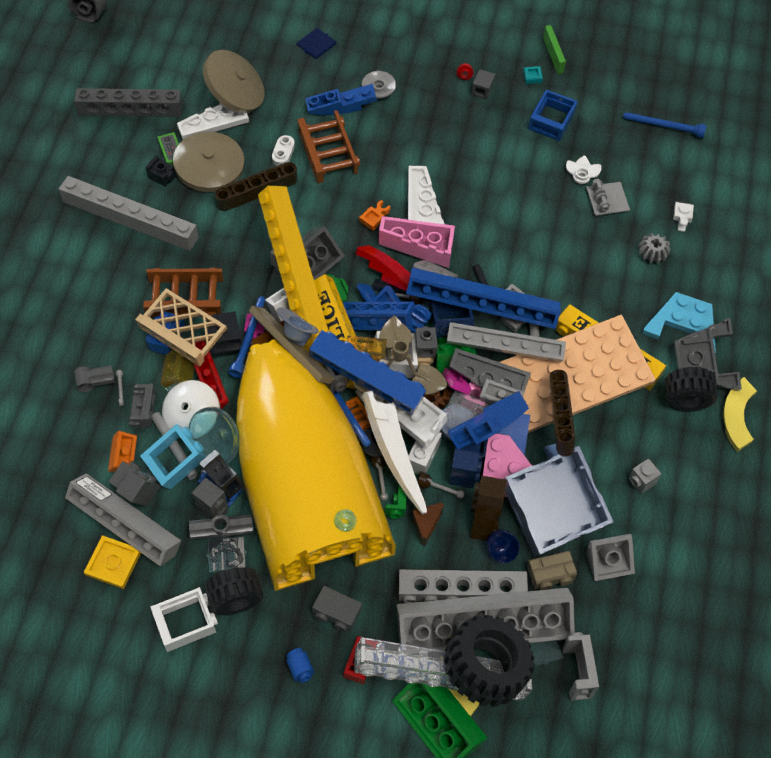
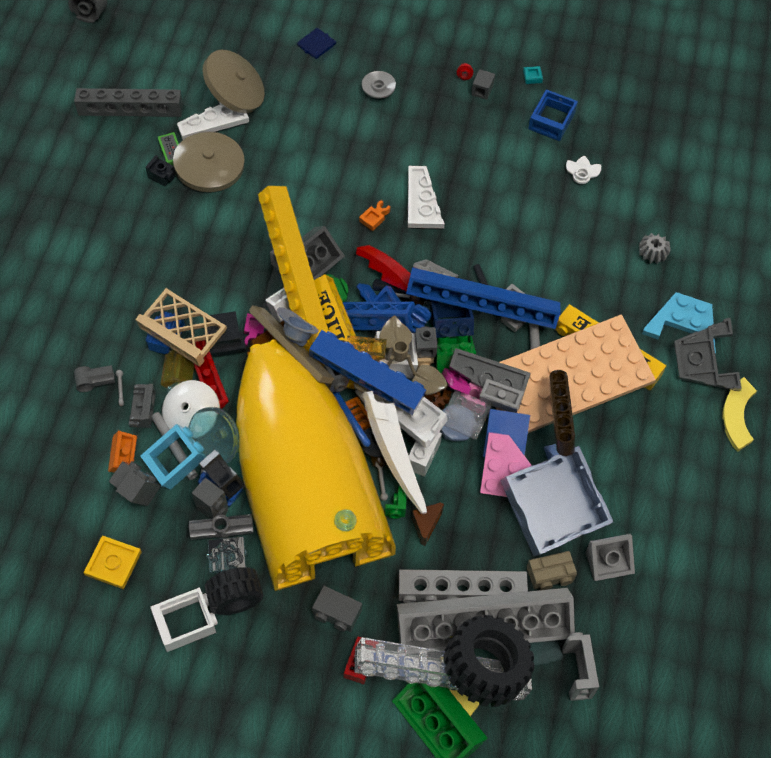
light grey brick [59,176,199,251] -> none
light grey brick [65,474,181,566] -> none
dark orange fence [143,268,224,317] -> none
dark brown beam [215,162,297,211] -> none
blue piece [228,296,265,378] -> none
white plate [272,135,295,166] -> none
blue brick [286,648,315,683] -> none
dark orange fence [297,110,360,184] -> none
blue slope [305,83,377,115] -> none
bright pink wedge [379,216,455,268] -> none
hinge [417,471,465,499] -> none
light grey plate [447,322,566,362] -> none
blue slope [448,391,529,450] -> none
dark blue brick [449,443,483,489] -> none
dark brown wedge [470,475,507,543] -> none
clear blue hair [487,529,520,563] -> none
bright green tile [543,25,566,74] -> none
light grey hinge [586,179,630,216] -> none
blue piece [623,112,706,139] -> none
light grey brick [628,459,661,494] -> none
black tyre [665,367,717,411] -> none
white plate [673,202,694,232] -> none

